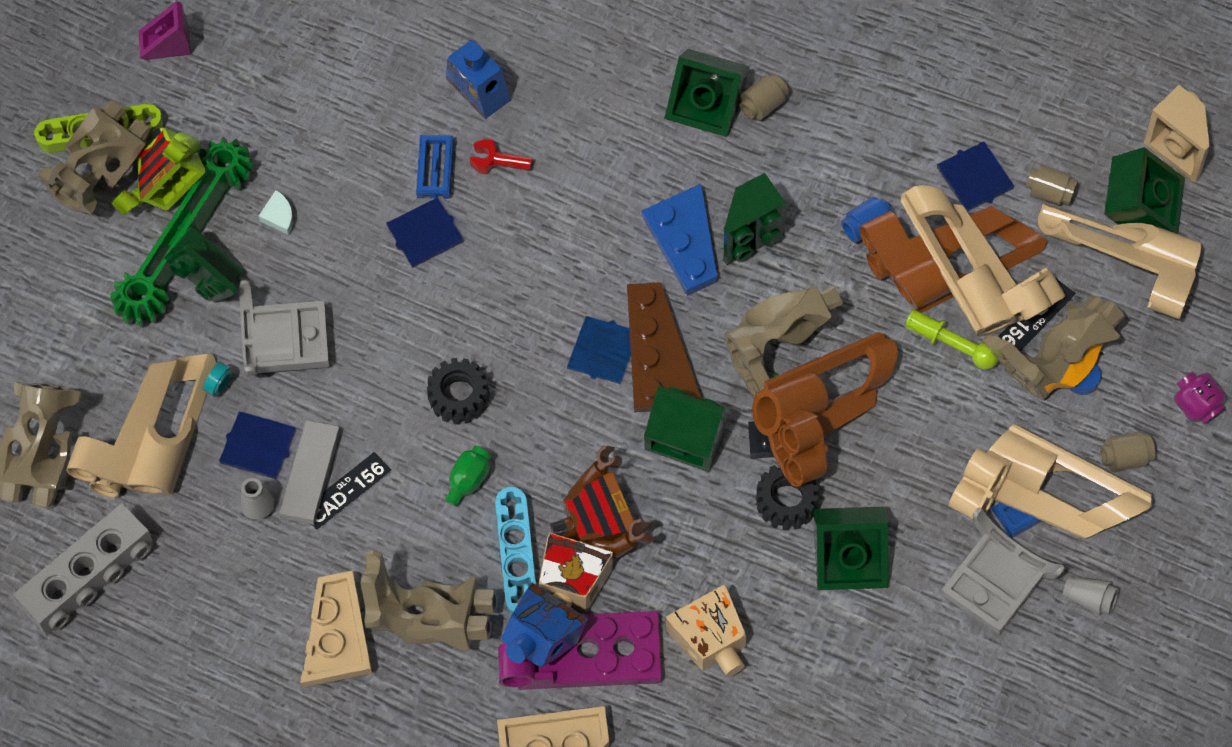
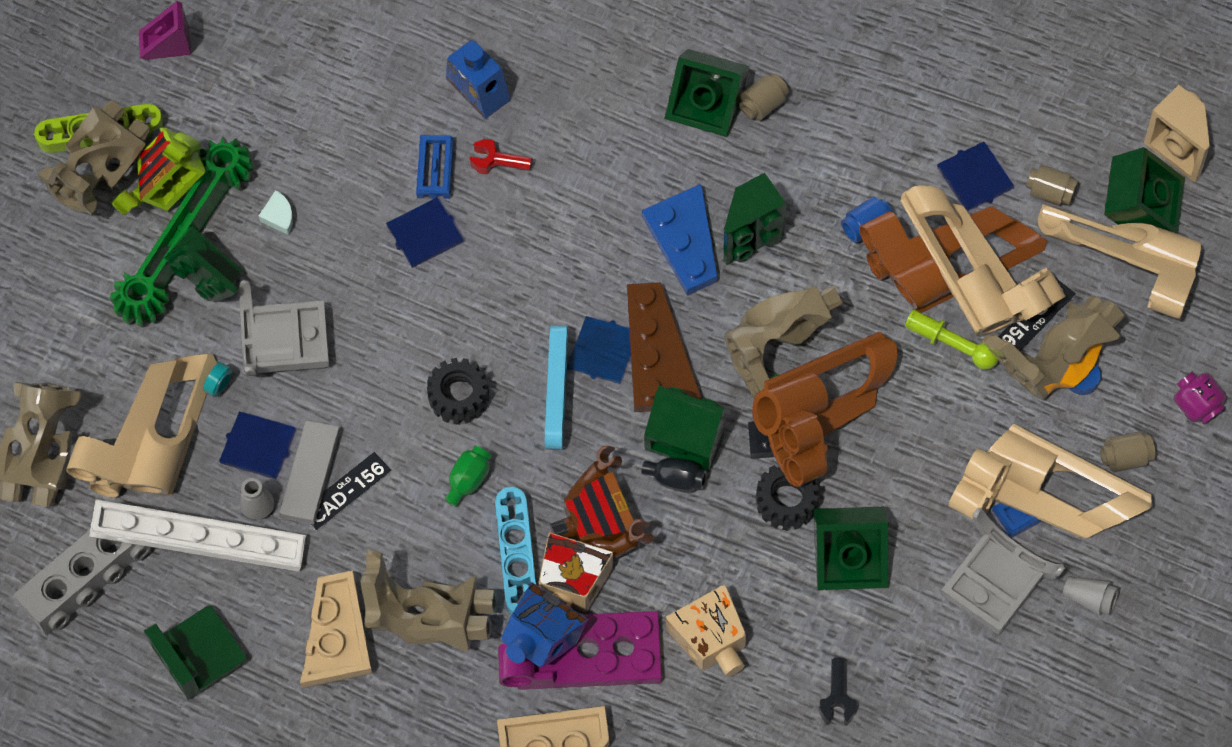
none -> white tile [89,500,306,572]
none -> dark green bracket [144,605,247,700]
none -> medium azure beam [545,325,568,450]
none -> black plant [641,458,706,493]
none -> black bar [819,658,856,726]

